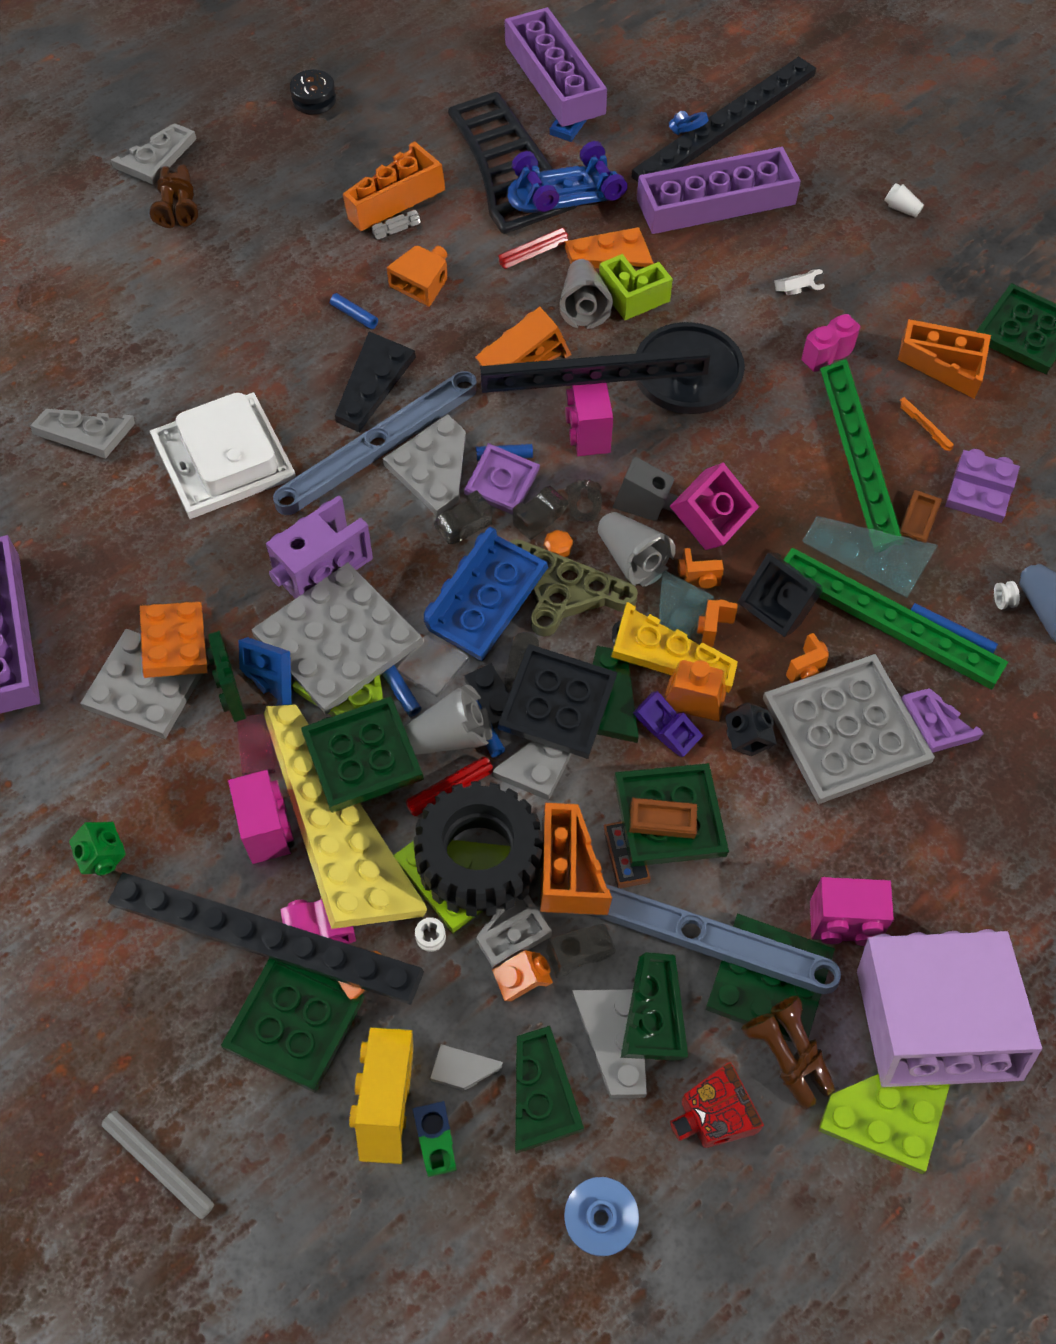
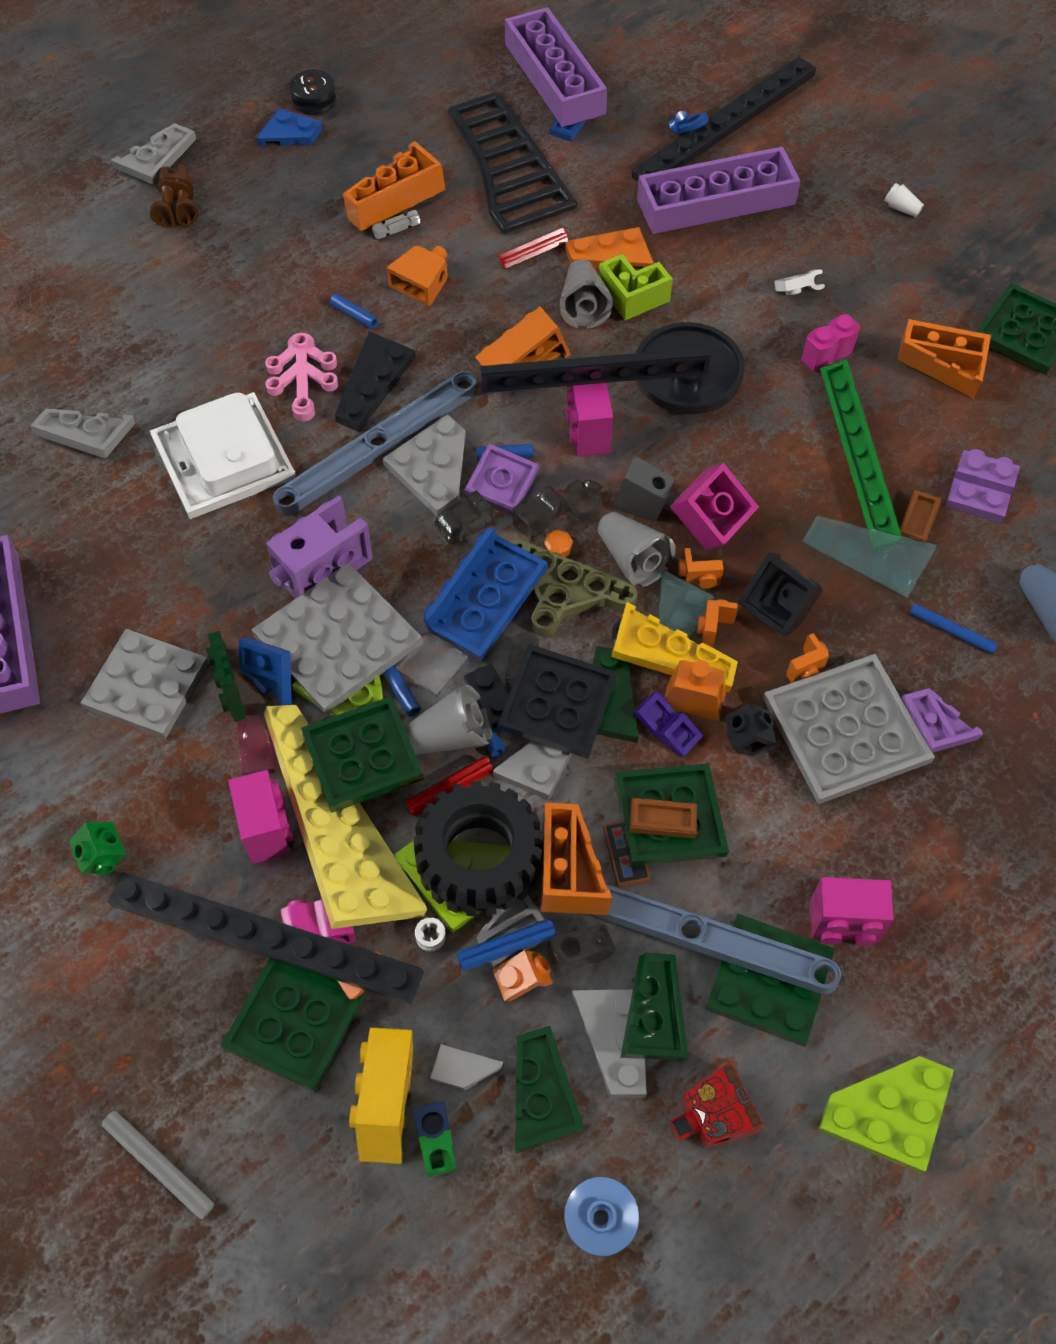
orange plate [140,602,207,678] -> none
piece [507,141,627,213] -> none
reddish brown piece [741,996,835,1109] -> none
green plate [784,548,1008,690] -> none
lavender brick [857,929,1042,1087] -> none
orange piece [899,397,954,451] -> none
white bush [994,581,1020,610] -> none
none -> blue wing [256,108,323,146]
none -> bright pink plant [265,333,338,422]
none -> blue axle [457,919,556,971]

